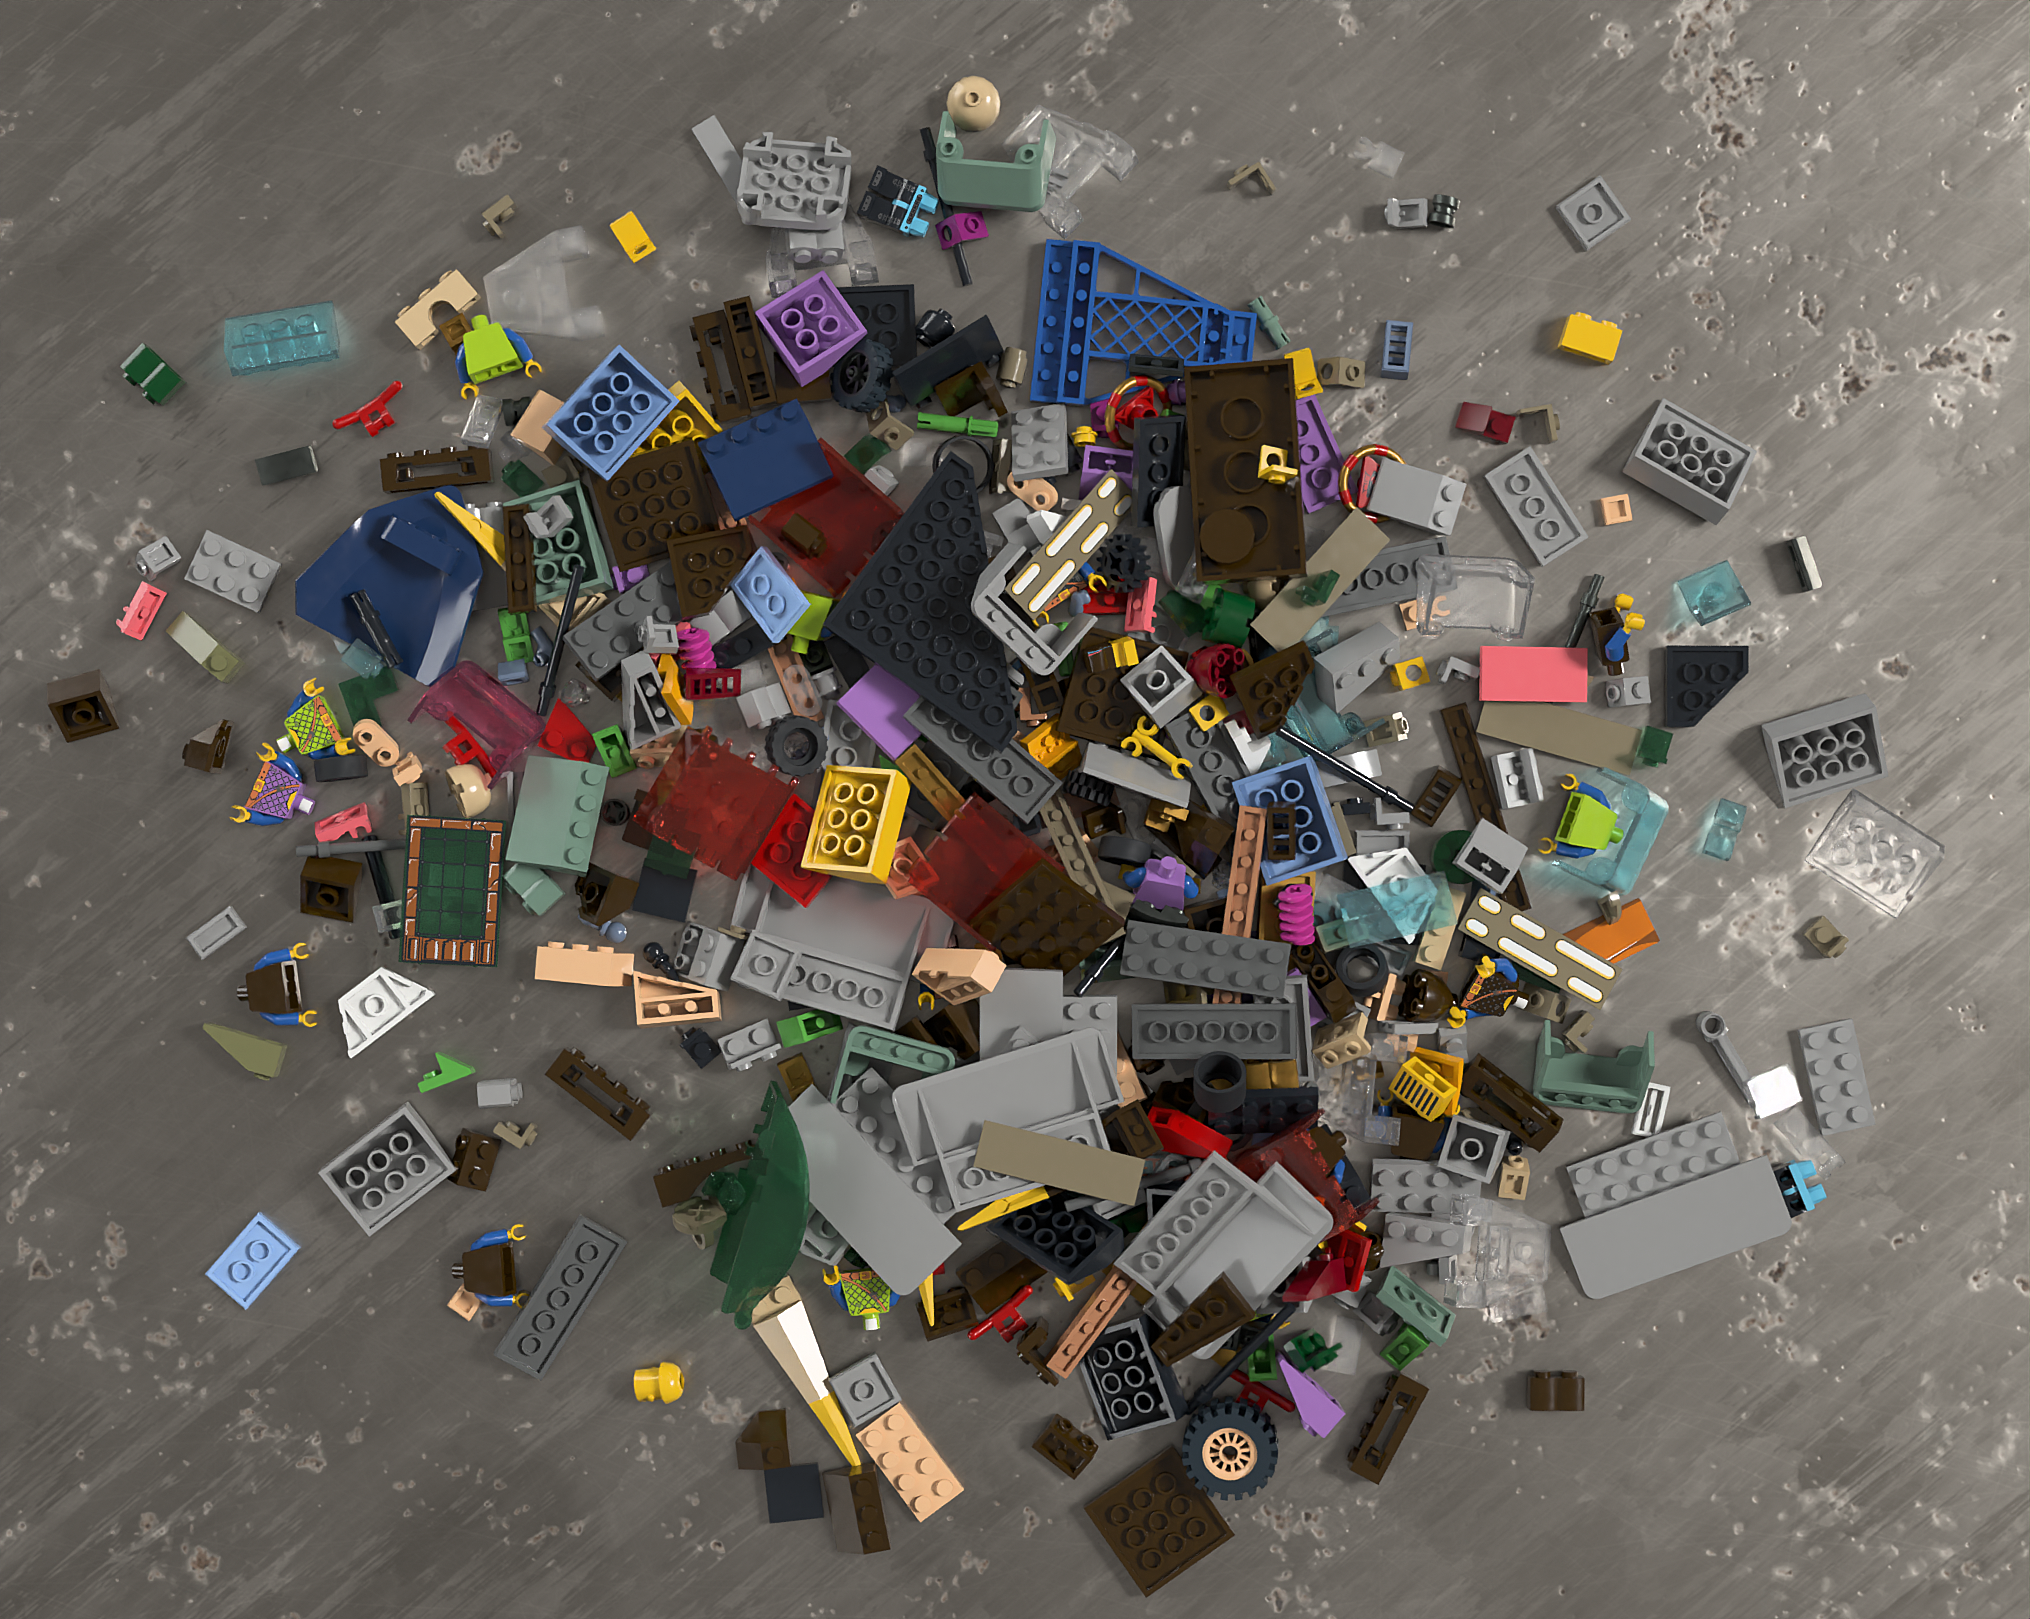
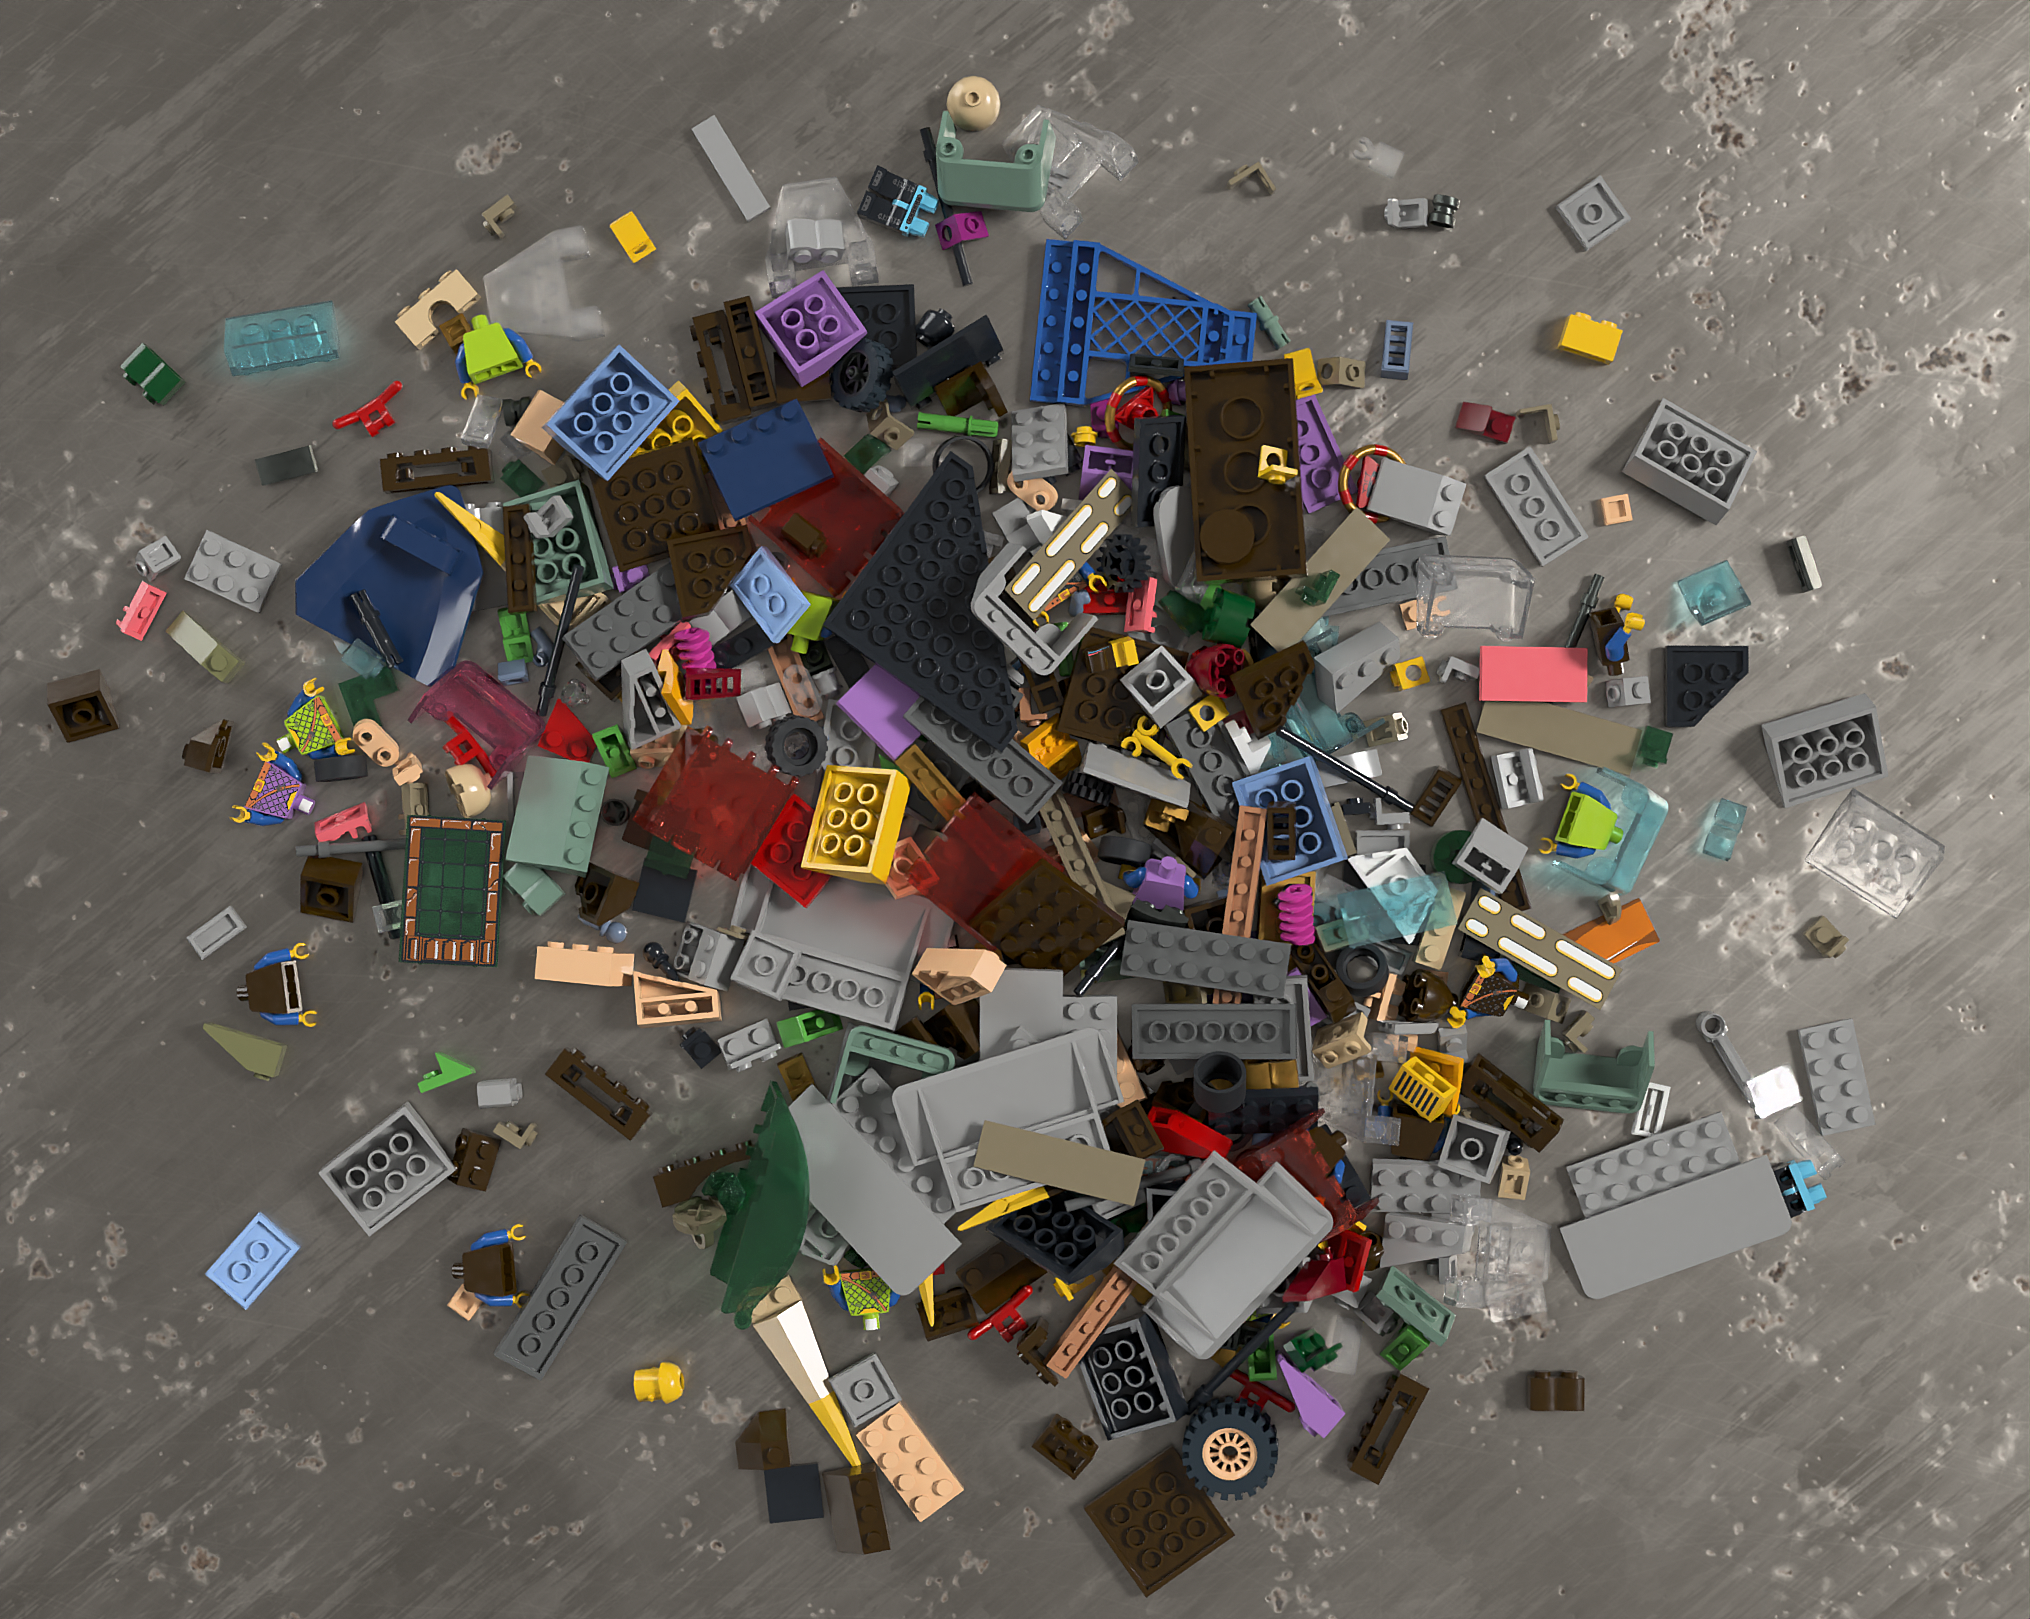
white wing [338,967,436,1058] -> none
light grey bracket [638,616,679,653] -> none
light grey plate [737,132,851,231] -> none
dark tan brick [996,347,1028,389] -> none
dark brown wing [1151,1271,1256,1367] -> none

